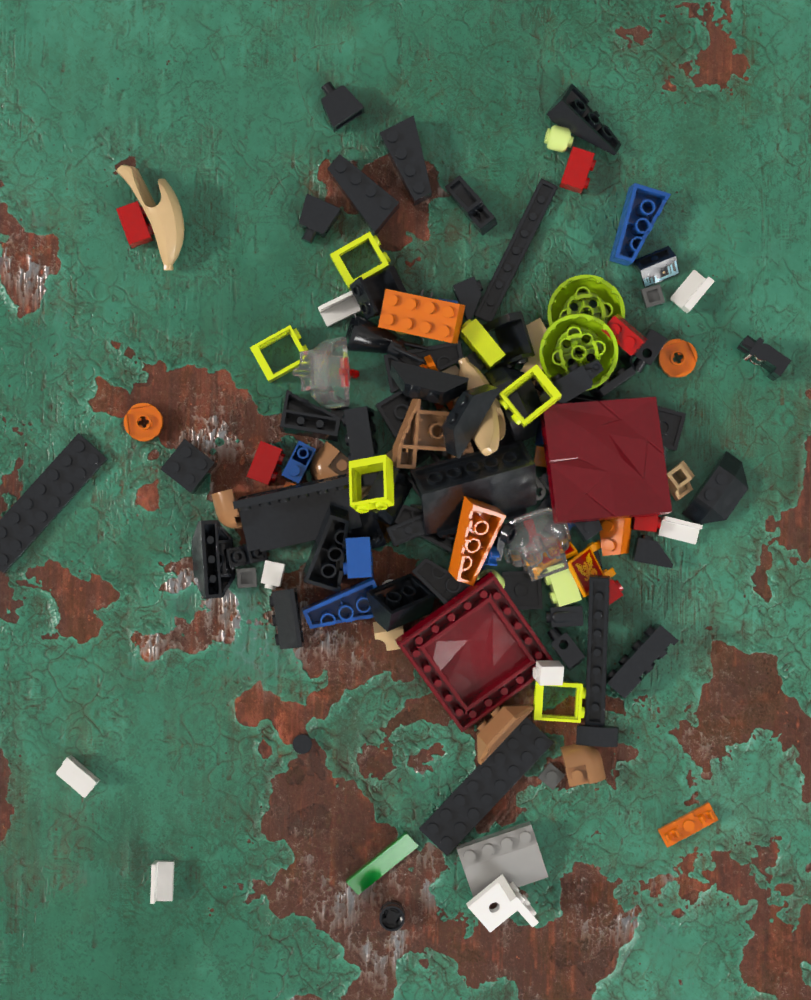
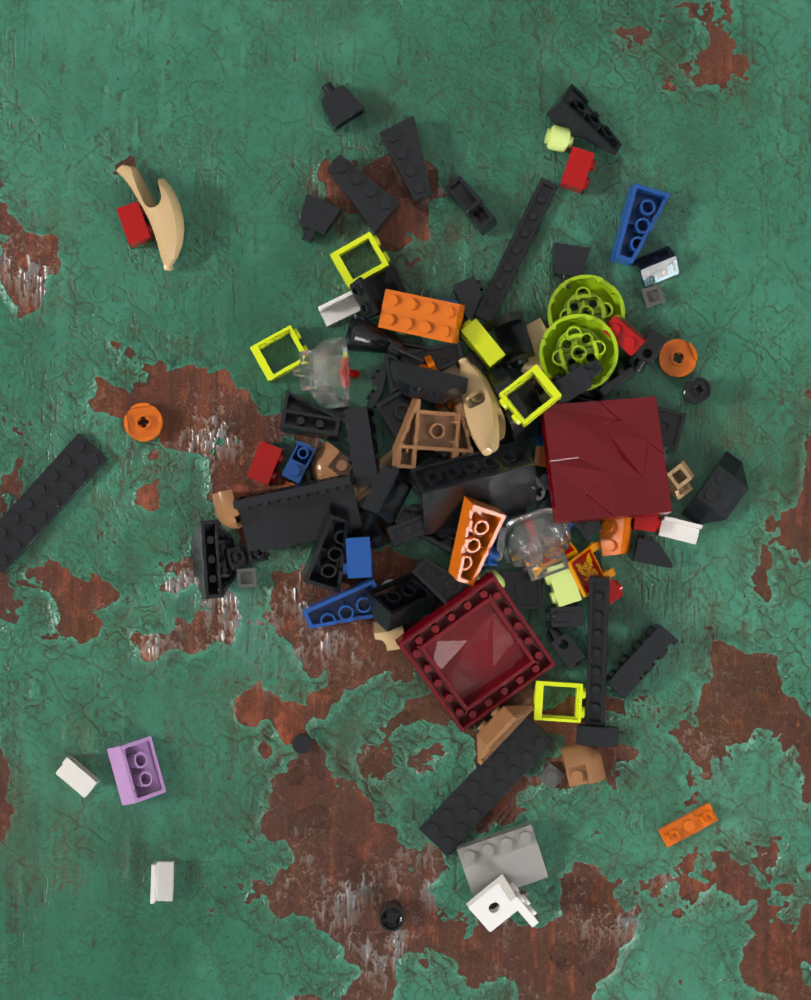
black brick [161,439,217,494] -> none
white brick [261,560,286,590] -> none
black slope [269,588,305,649] -> none
slope [346,831,419,895] -> none
neon yellow window [349,454,394,513] -> none
black wedge [441,384,500,459] -> none
black tile [500,523,517,544] -> none
white brick [533,660,564,686] -> none
white panel [670,270,714,313] -> none
black hips [737,335,792,381] -> none
none -> lavender slope [107,736,166,805]
none -> black slope [366,367,387,409]
none -> black torso [552,242,590,289]
none -> black wheel [682,377,711,405]

